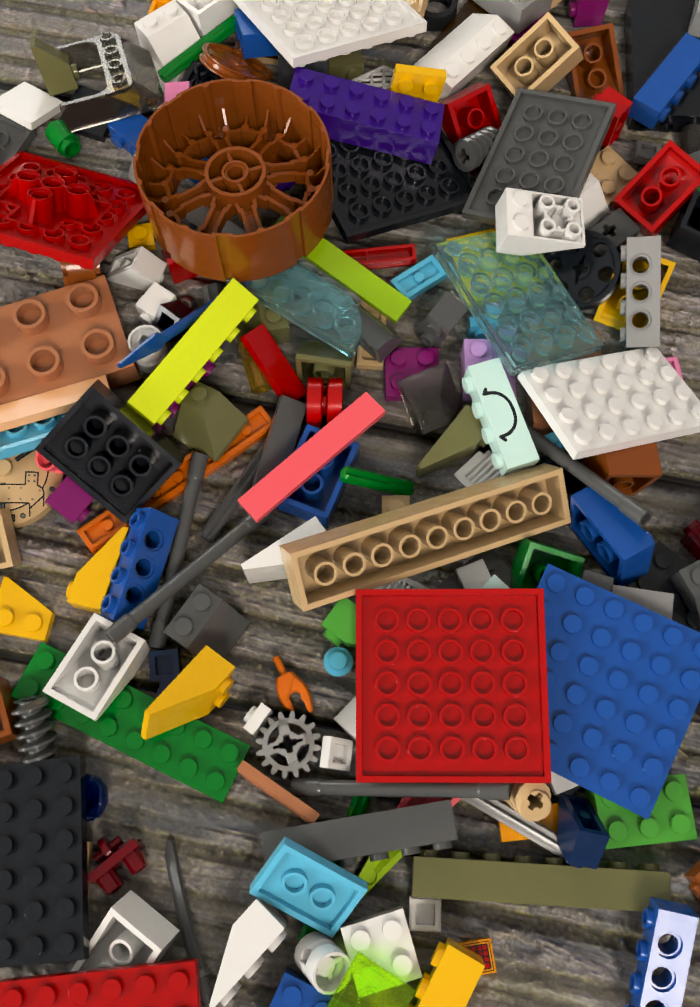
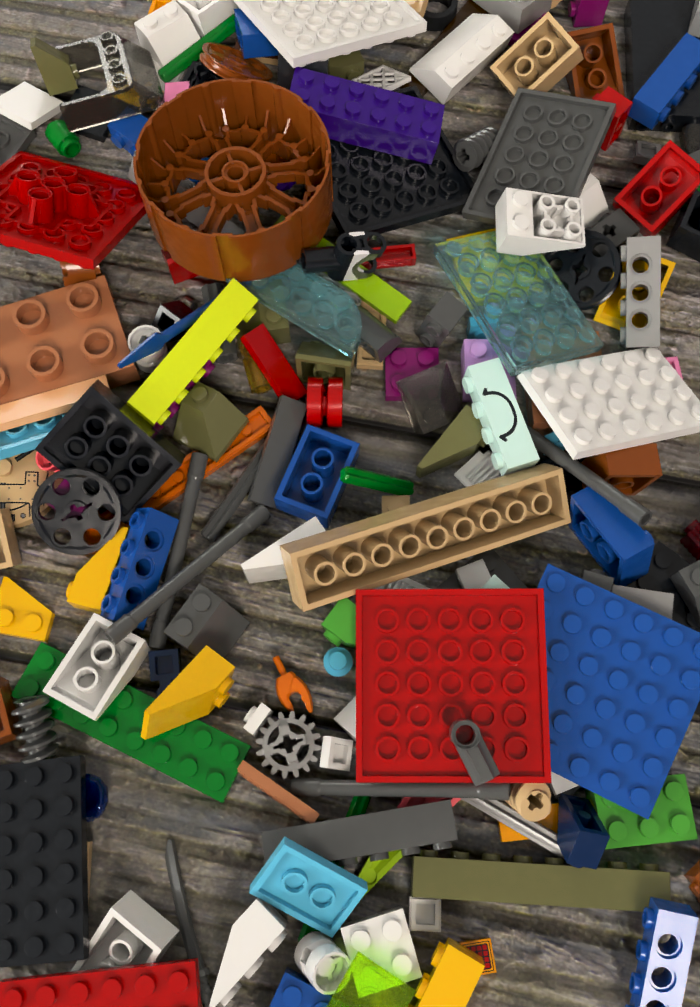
dark red hips [88,835,149,895] -> none
white slope [106,246,167,291] -> none
yellow plate [127,223,157,251] -> none
white brick [135,282,177,325] -> none
coral tile [237,392,385,523] -> none
yellow plate [389,63,447,103] -> none
medium azure plate [390,254,448,301] -> none
red slope [438,83,502,145] -> none
green slope [510,537,585,589] -> none
tan plate [590,145,638,208] -> none
none -> black wedge [31,467,123,555]
none -> black connector [301,232,386,282]
none -> dark grey piece [449,718,500,786]

